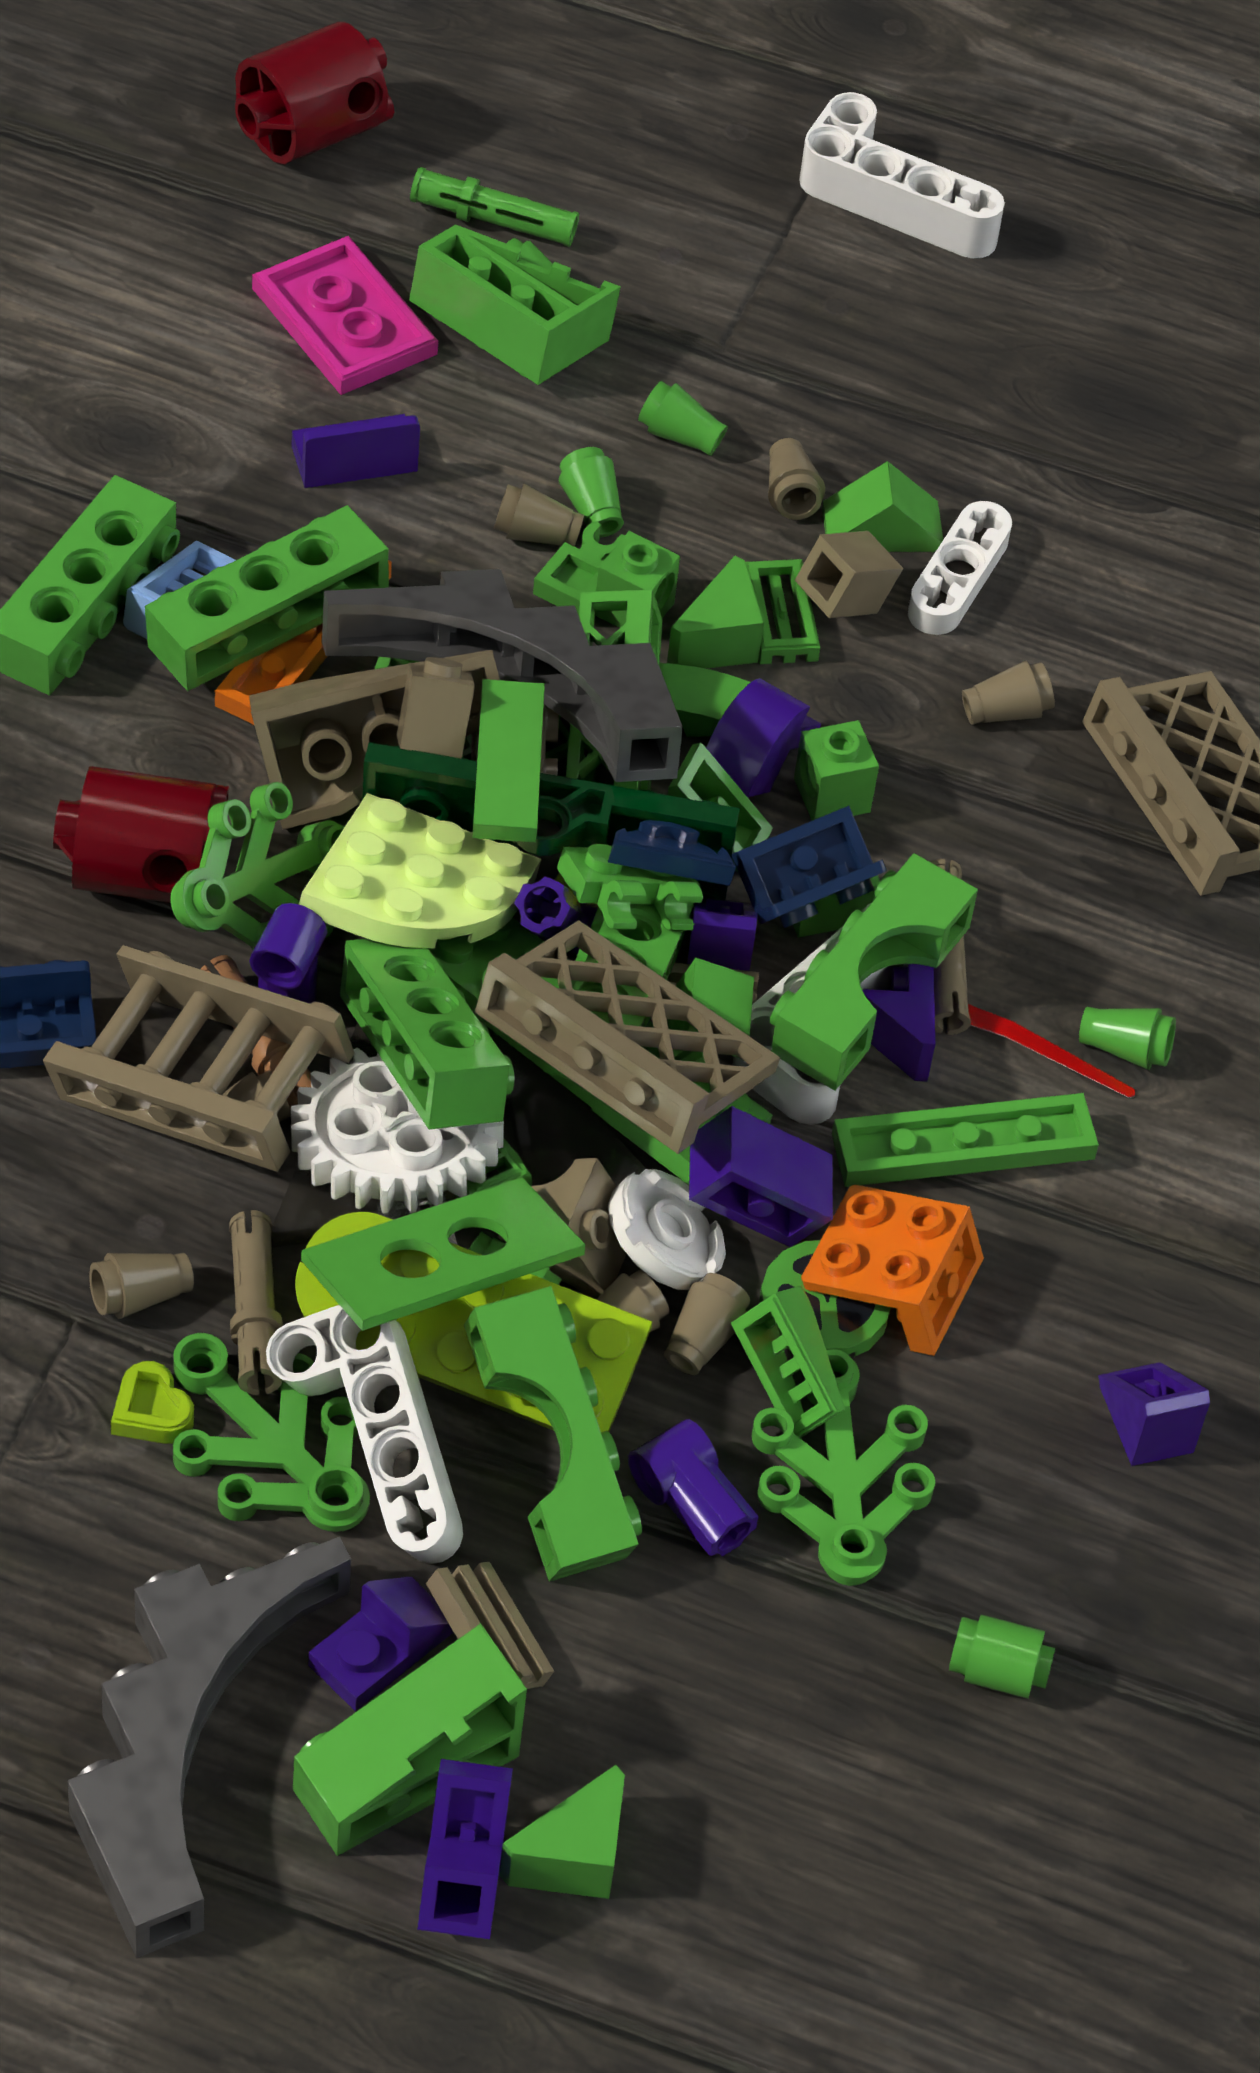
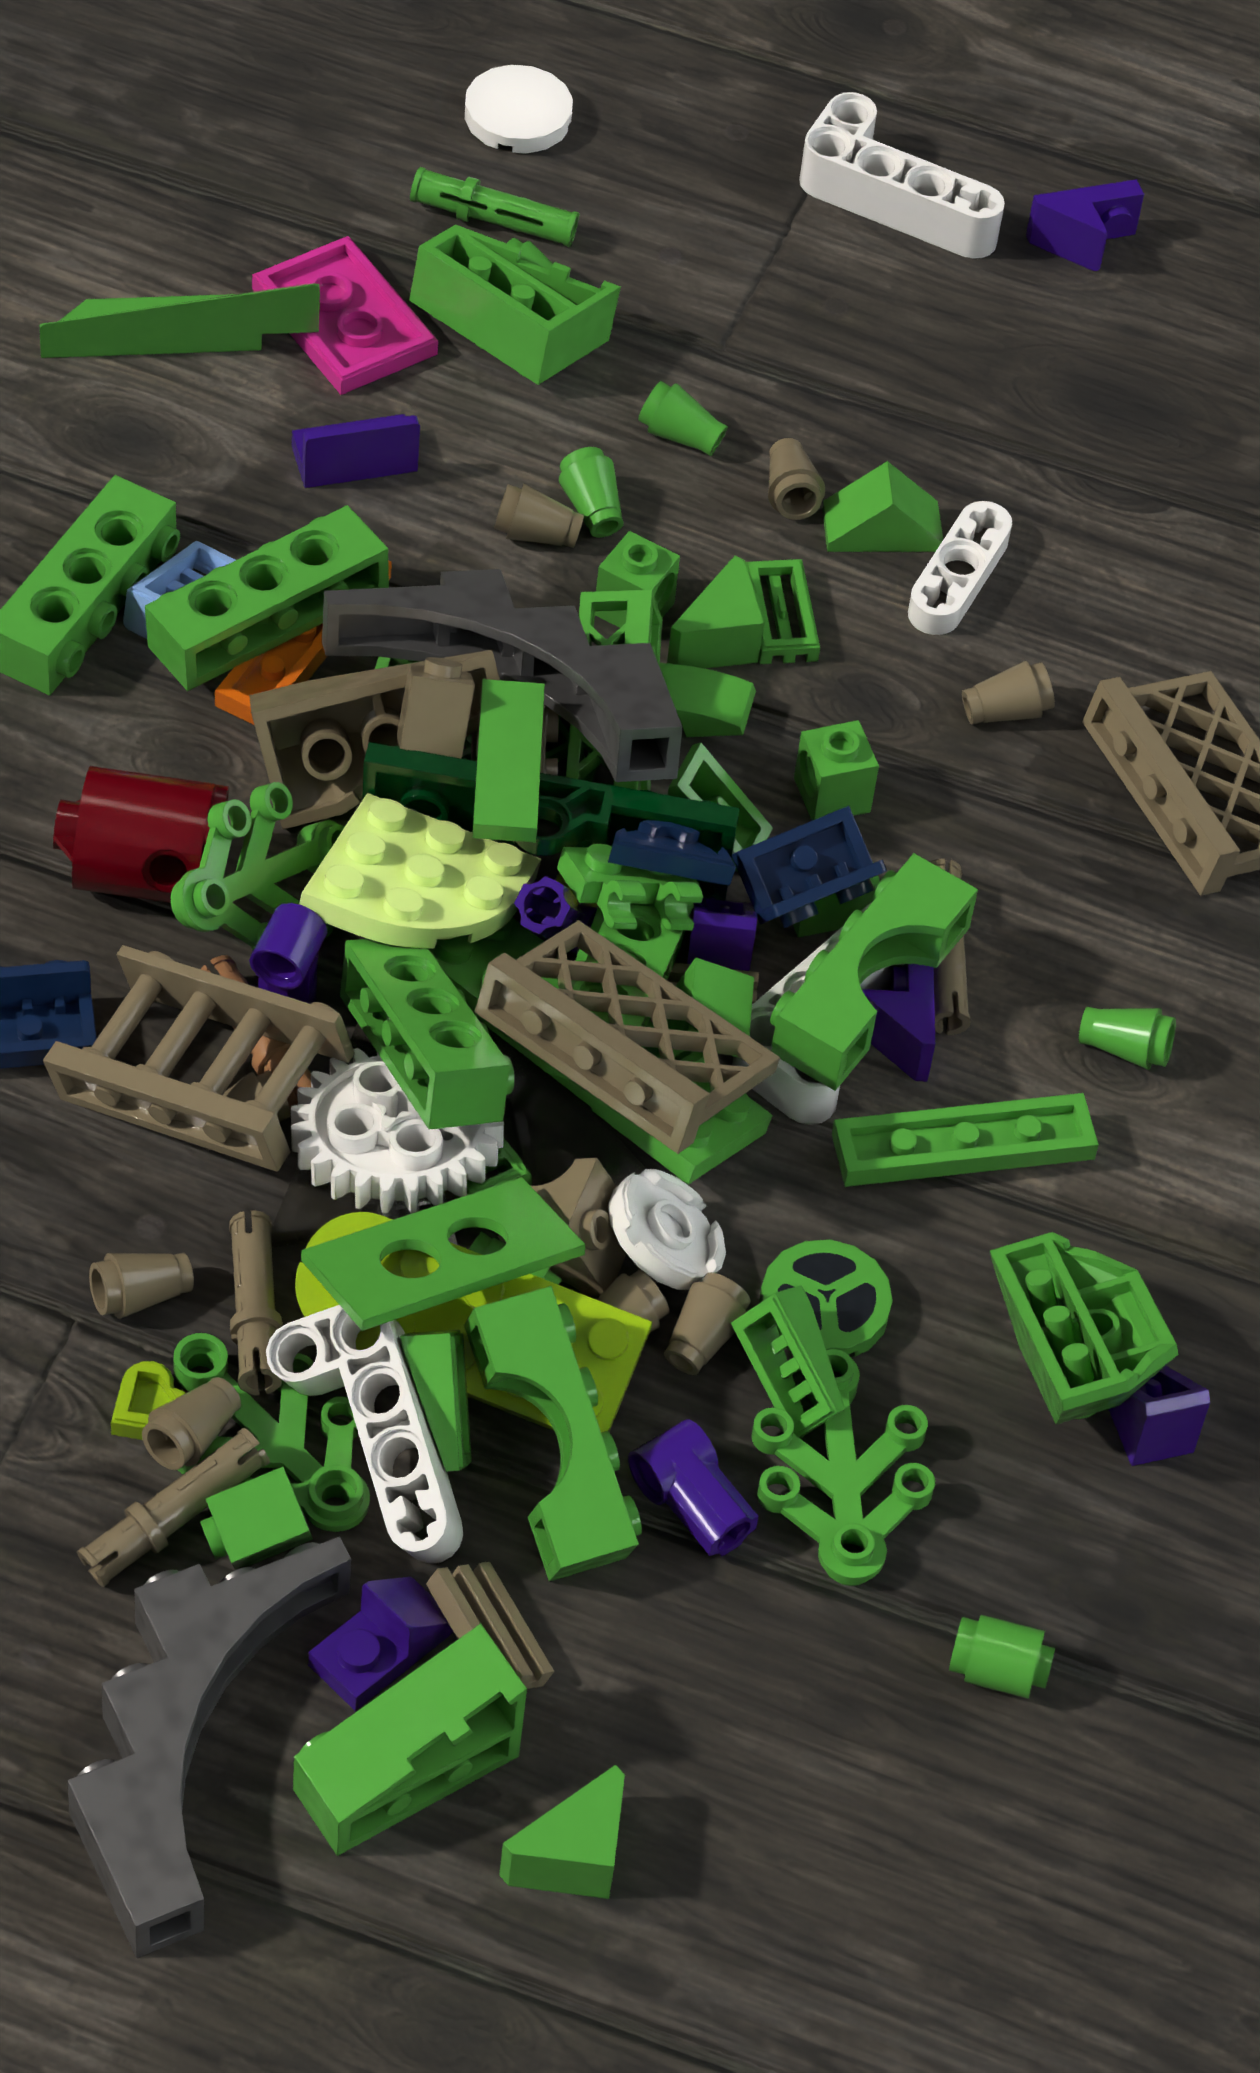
dark red cylinder [235,21,395,165] -> none
dark purple brick [417,1759,513,1939] -> none
bright green plate [533,521,625,616] -> none
dark purple brick [689,1106,833,1247] -> none
dark purple brick [706,678,821,797] -> none
dark tan brick [795,531,903,618] -> none
orange bracket [801,1185,984,1356] -> none
red sticker [968,1004,1135,1097] -> none
none -> bright green wedge [39,283,320,358]
none -> dark tan pin [77,1428,270,1587]
none -> dark tan cone [142,1377,241,1470]
none -> bright green brick [200,1467,313,1570]
none -> bright green slope [400,1330,472,1472]
none -> white tile [464,65,573,154]
none -> bright green wedge [990,1232,1179,1424]
none -> dark purple slope [1026,179,1144,271]

